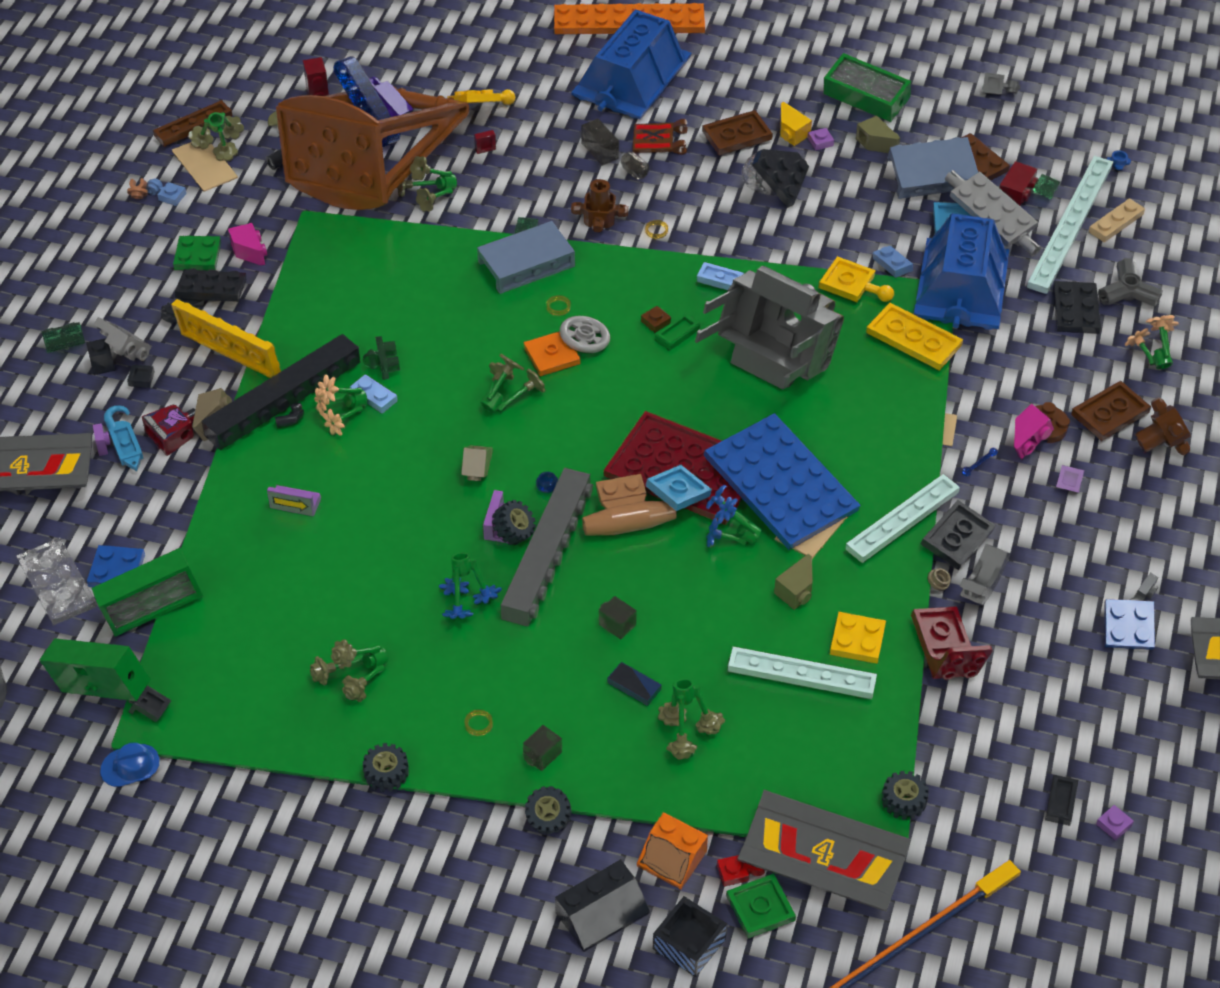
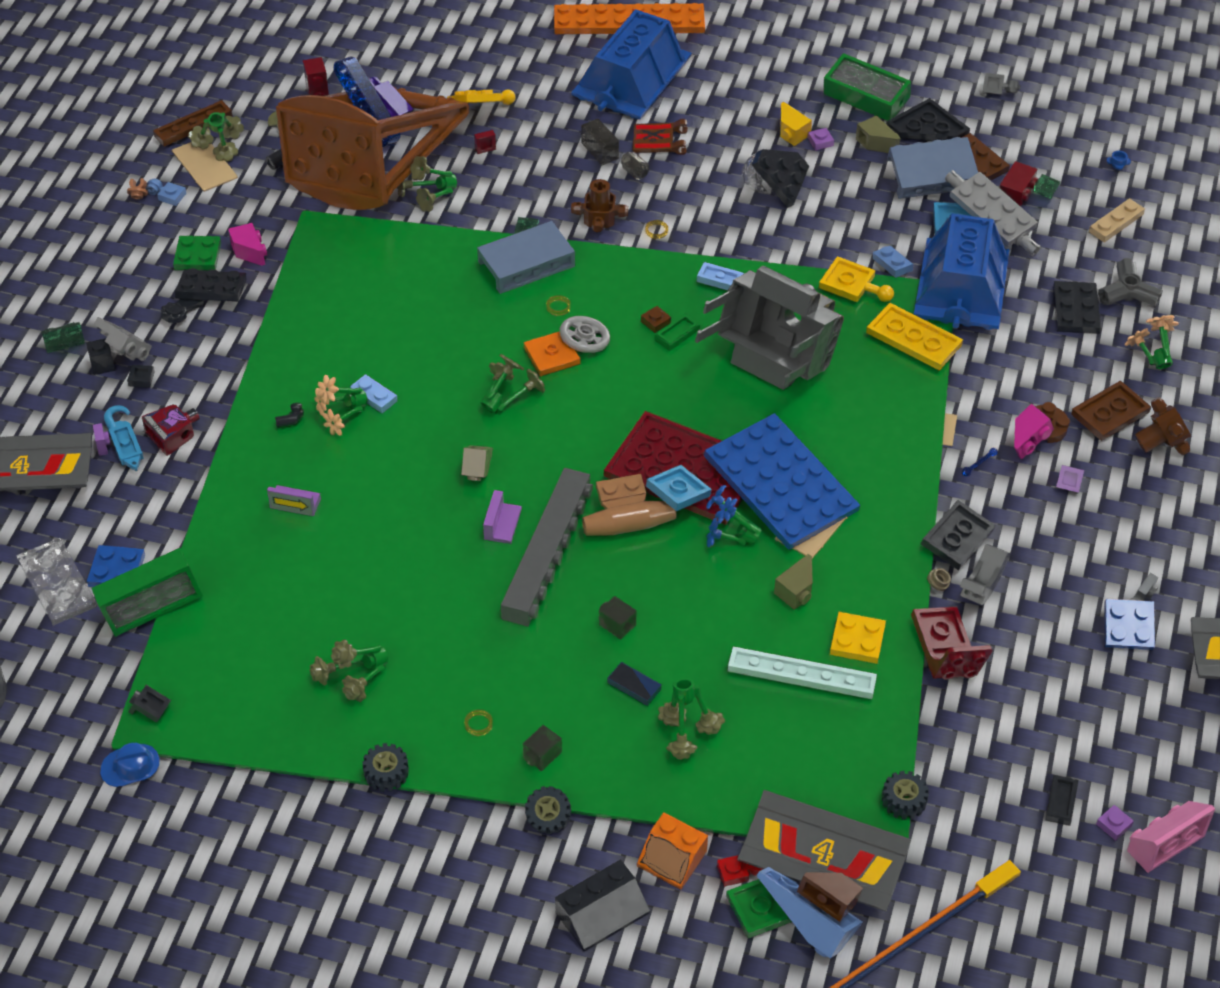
green brick [39,638,151,701] -> none
yellow plate [171,299,281,378] -> none
dark tan slope [192,388,232,441] -> none
black brick [201,334,360,450] -> none
clear green hips [363,336,400,380] -> none
plant [439,552,502,619] -> none
black wheel [492,500,536,545] -> none
clear blue plate [536,472,558,493] -> none
black container [653,896,727,977] -> none
reddish brown plate [702,110,773,155] -> none
light aqua plate [846,474,960,563] -> none
light aqua plate [1027,156,1113,294] -> none
none -> medium blue wedge [757,867,863,958]
none -> reddish brown slope [797,872,863,922]
none -> black plate [886,98,970,141]
none -> bright pink slope [1127,801,1215,873]

